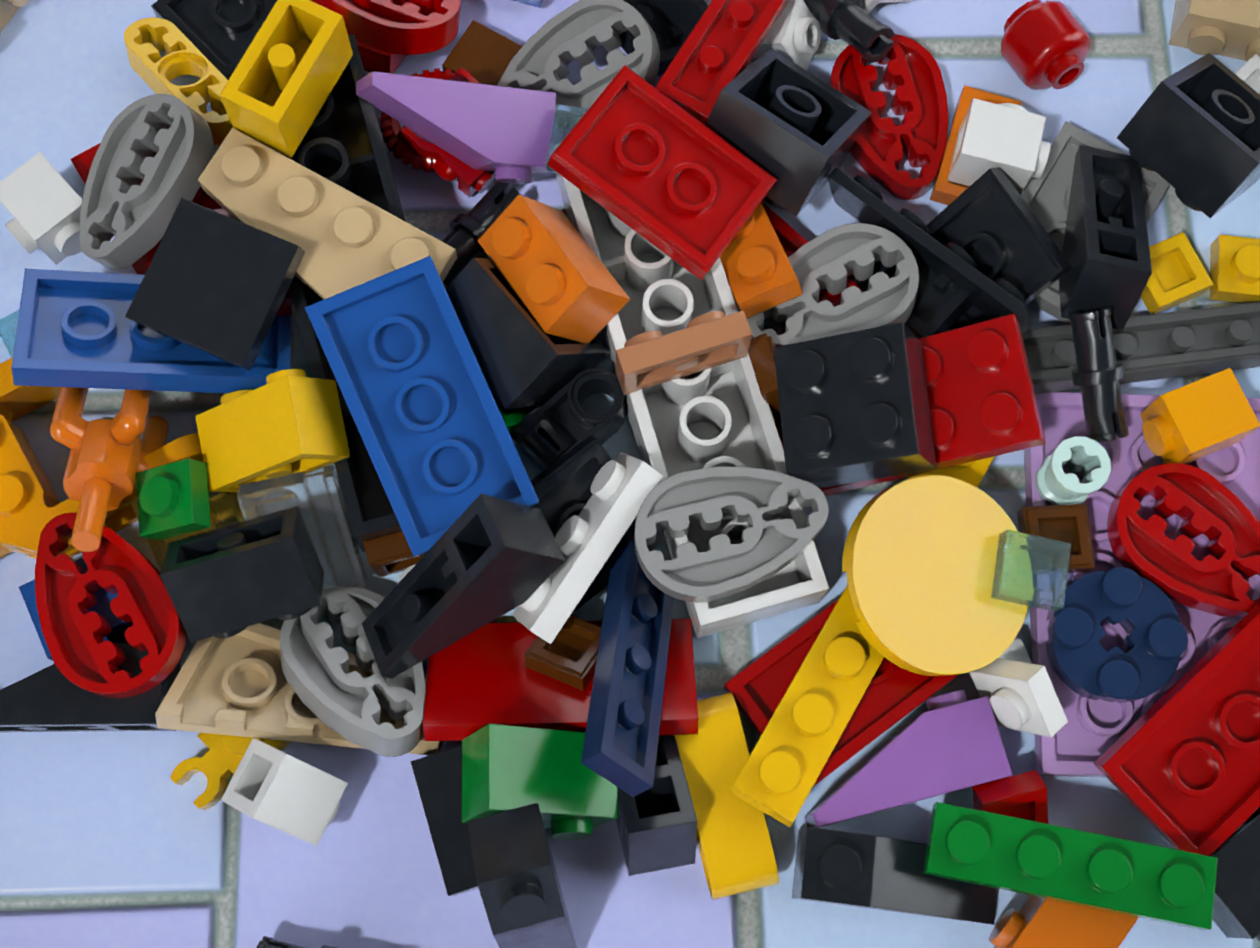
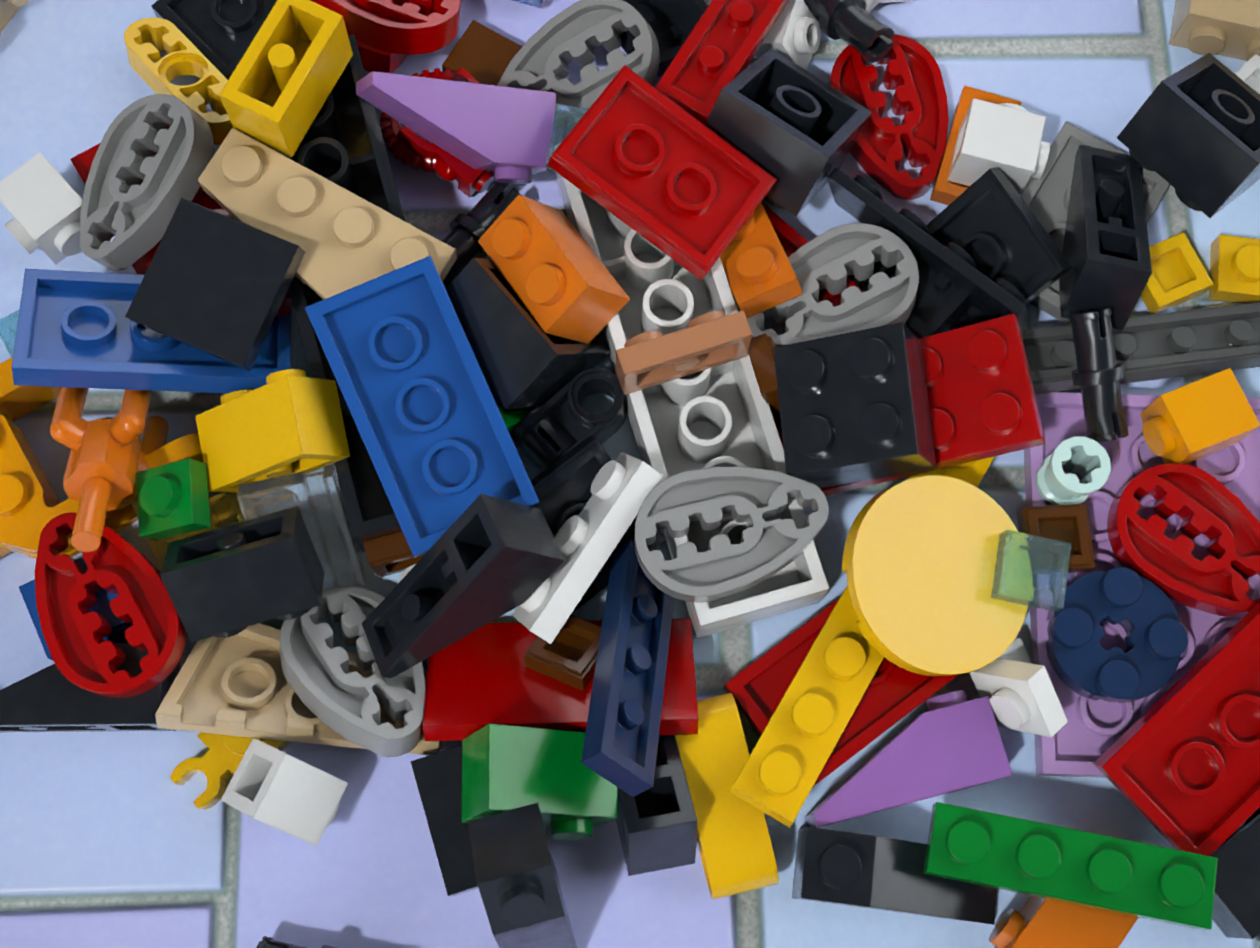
red plate [972,770,1049,824] -> none
red head [1001,0,1091,90] -> none

